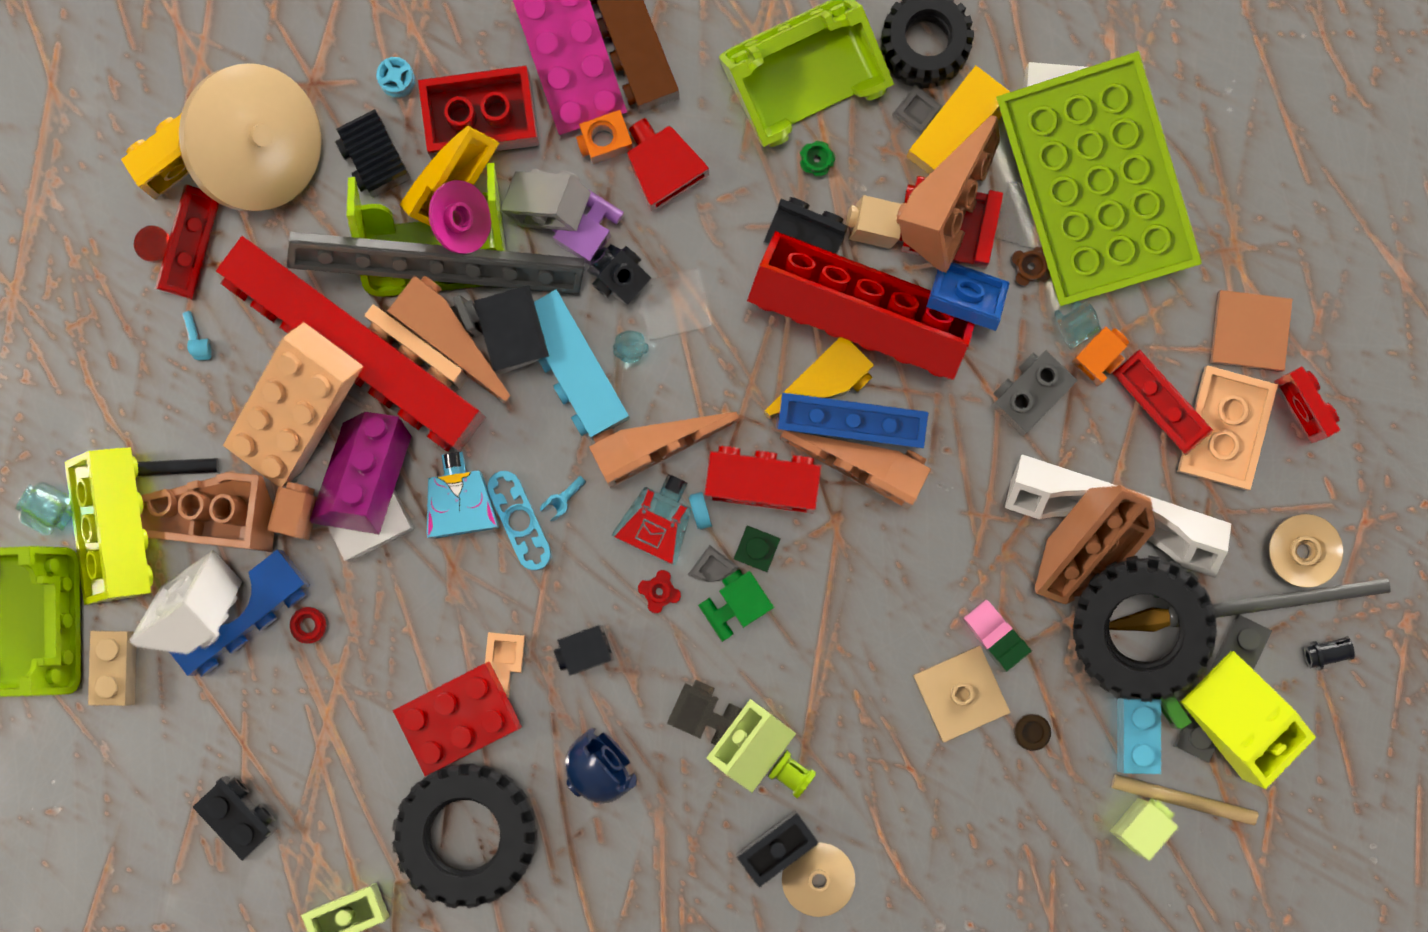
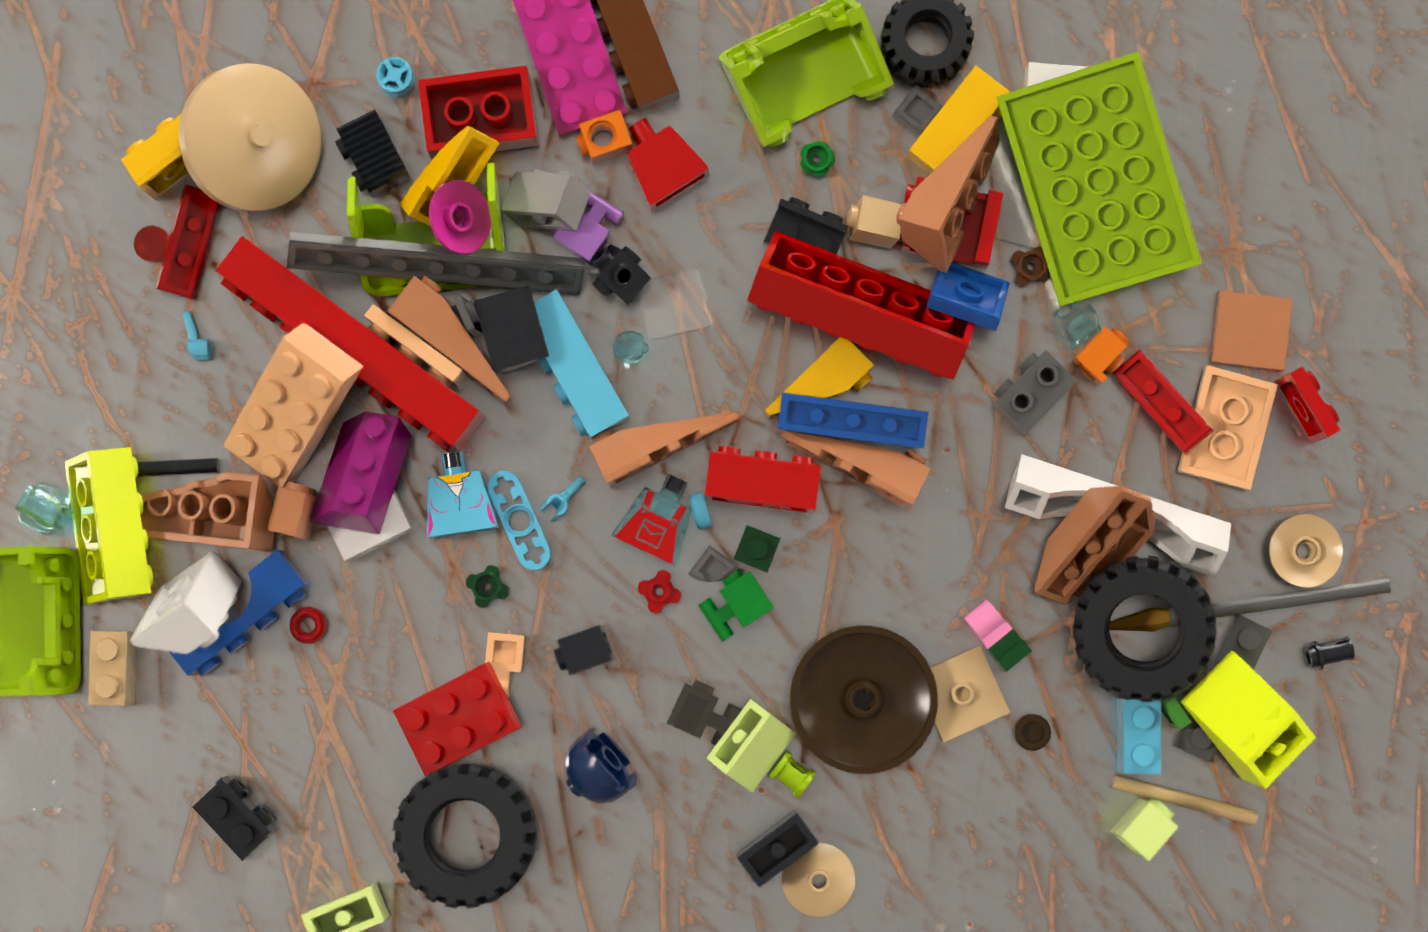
none -> dark green plate [466,565,509,608]
none -> dark brown dish [790,626,938,774]

